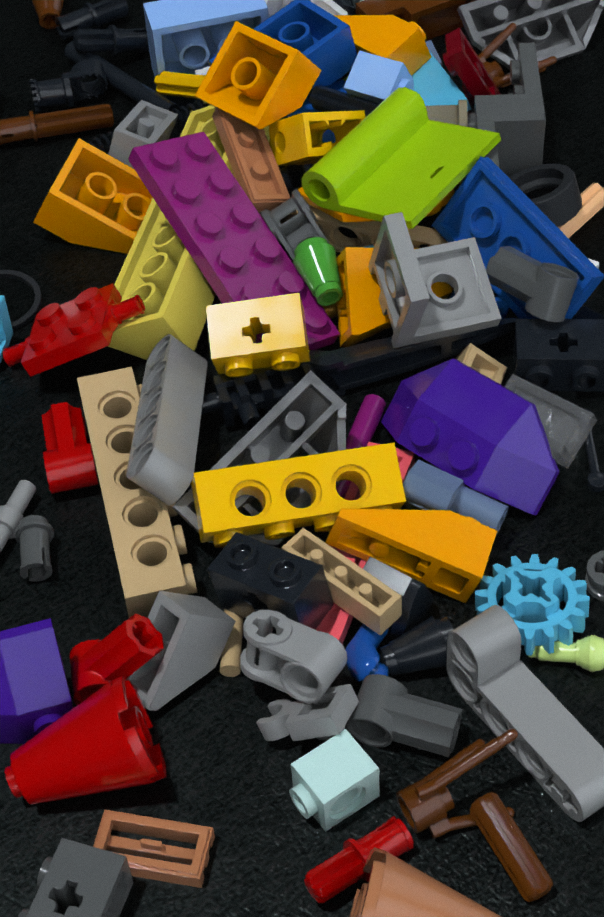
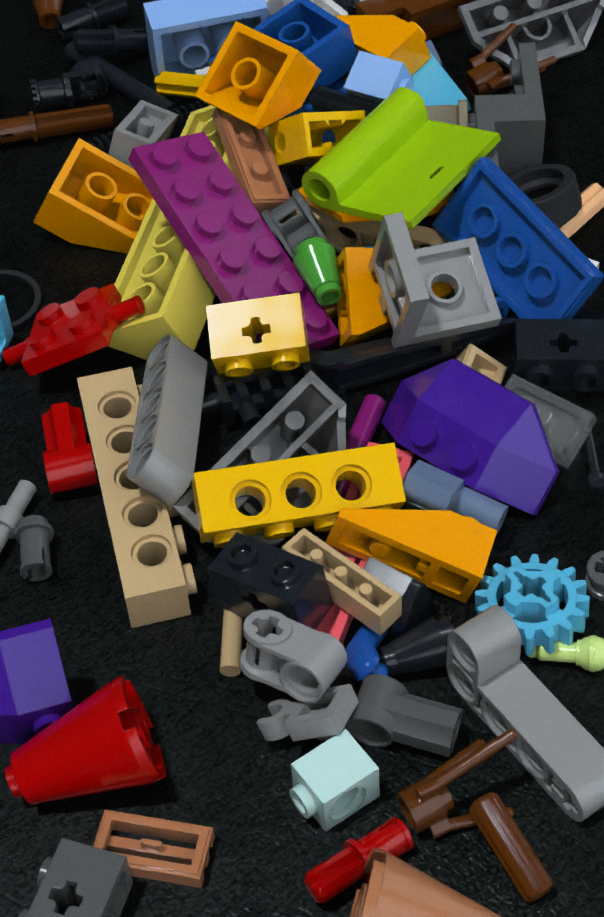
red piece [70,613,164,706] -> none
light grey slope [125,590,236,711] -> none
dark red hinge [443,27,501,106] -> none
dark grey piece [486,246,579,322] -> none

